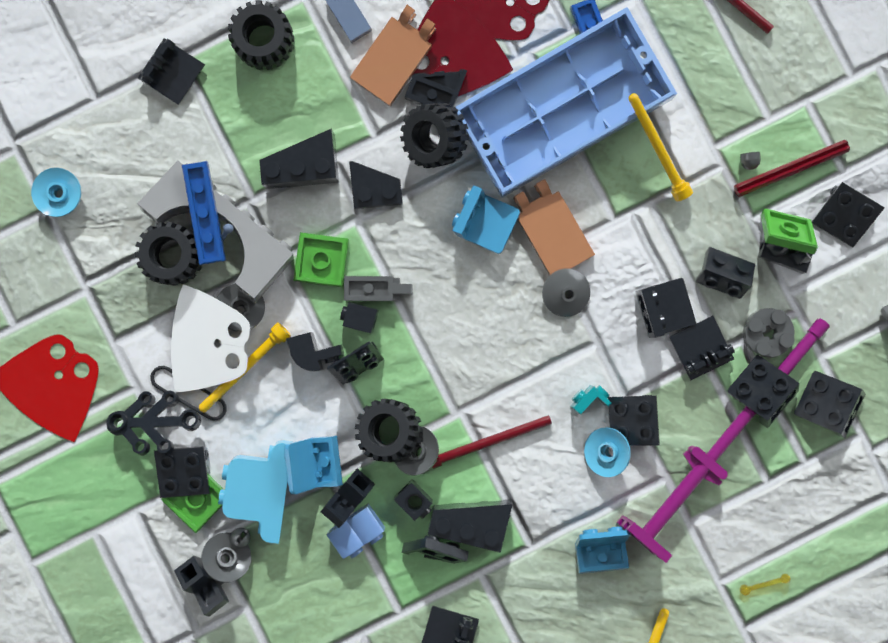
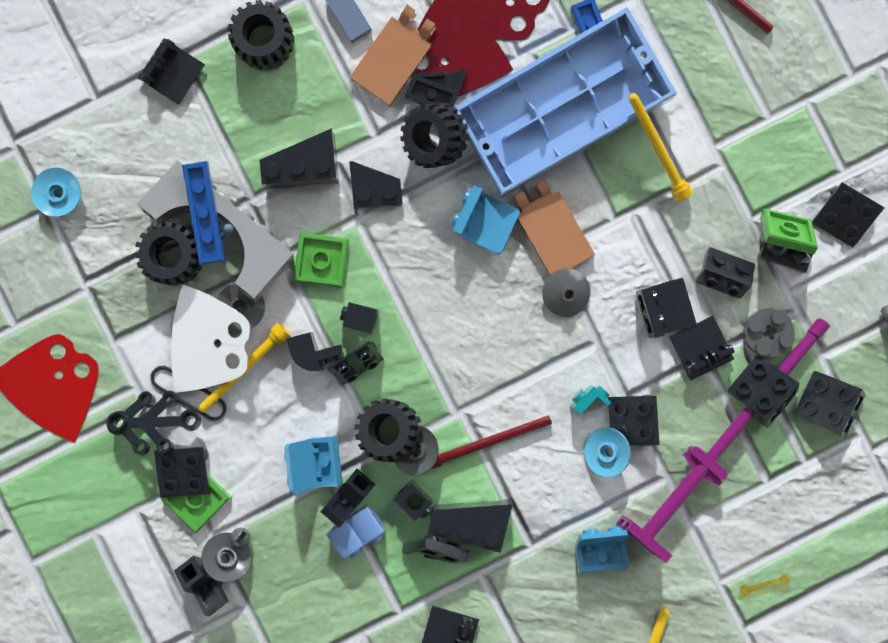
medium azure brick [218,440,293,544] -> none
dark grey hinge [344,276,413,301] -> none
dark red axle [734,140,850,197] -> none
dark grey hinge [740,152,761,170] -> none

